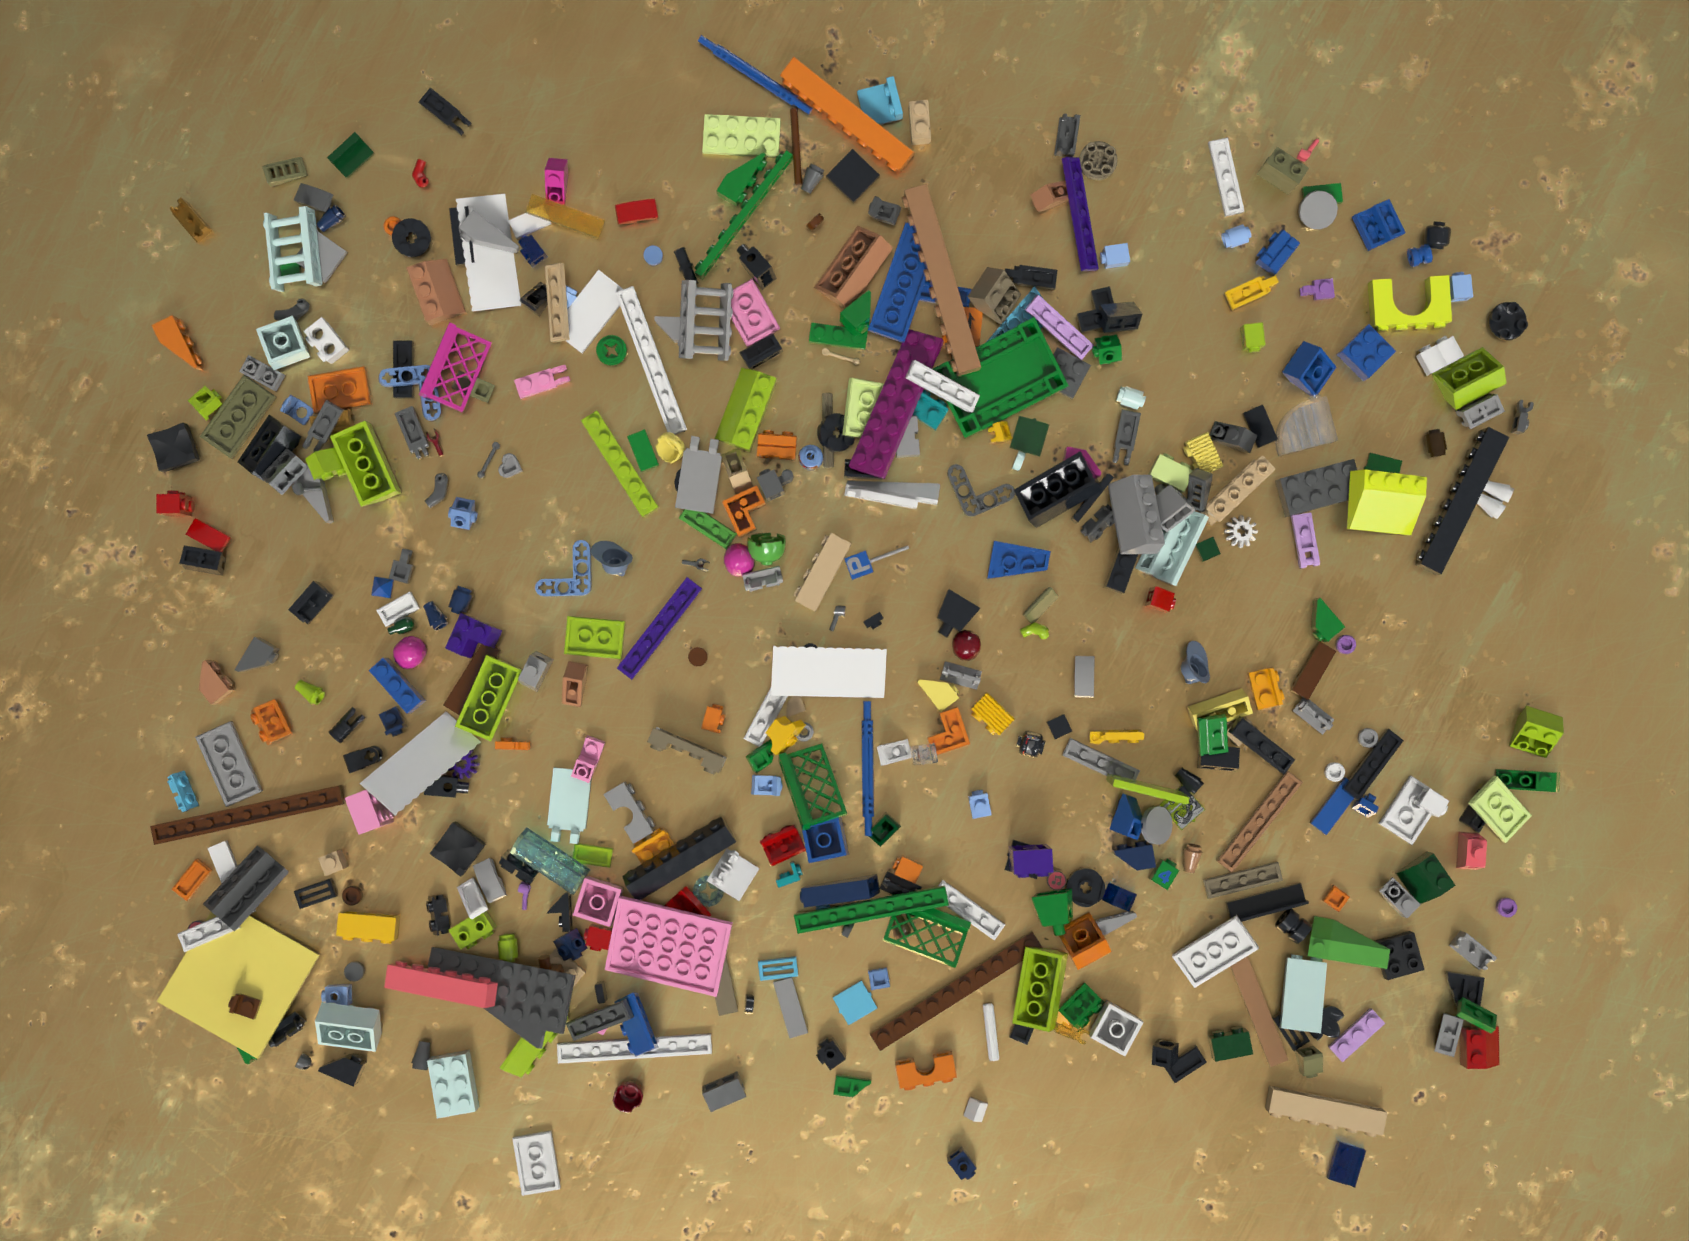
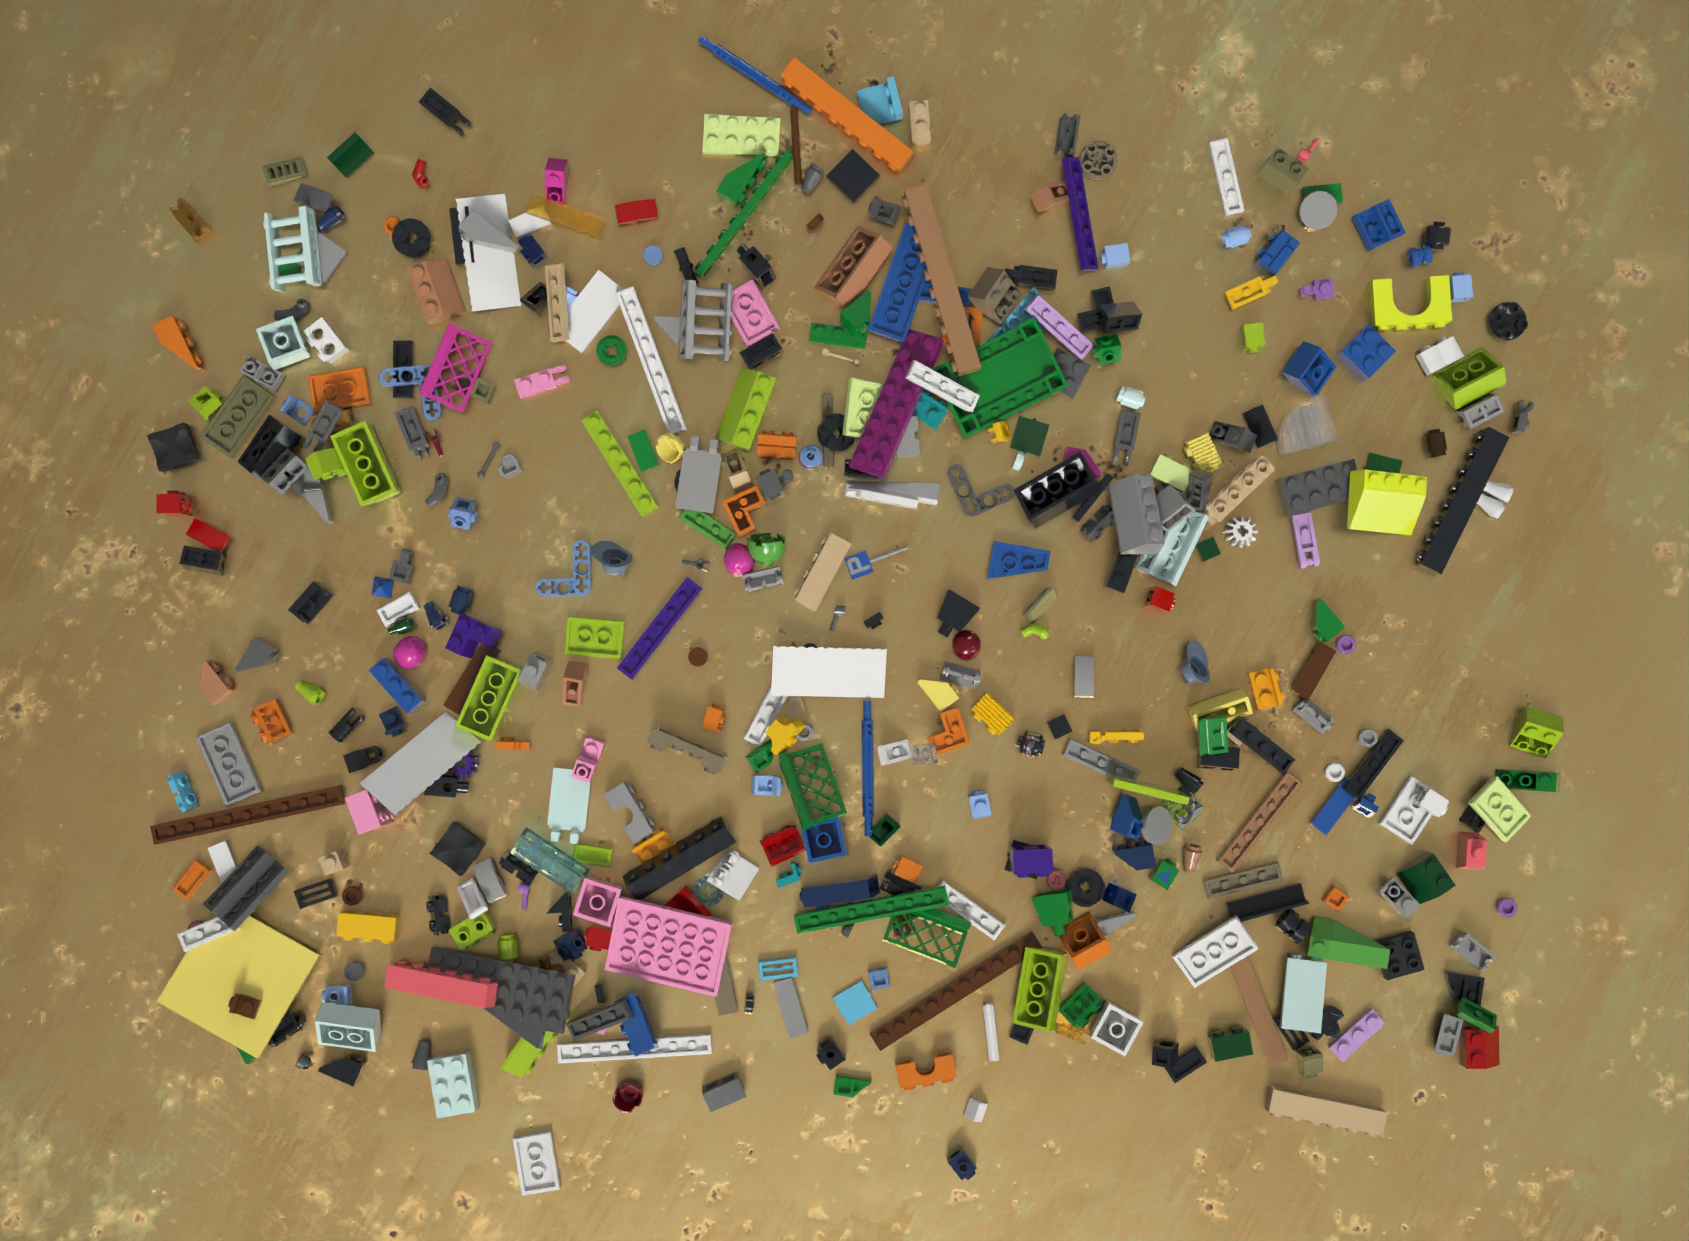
clear blue plate [1327,1141,1366,1188] -> none

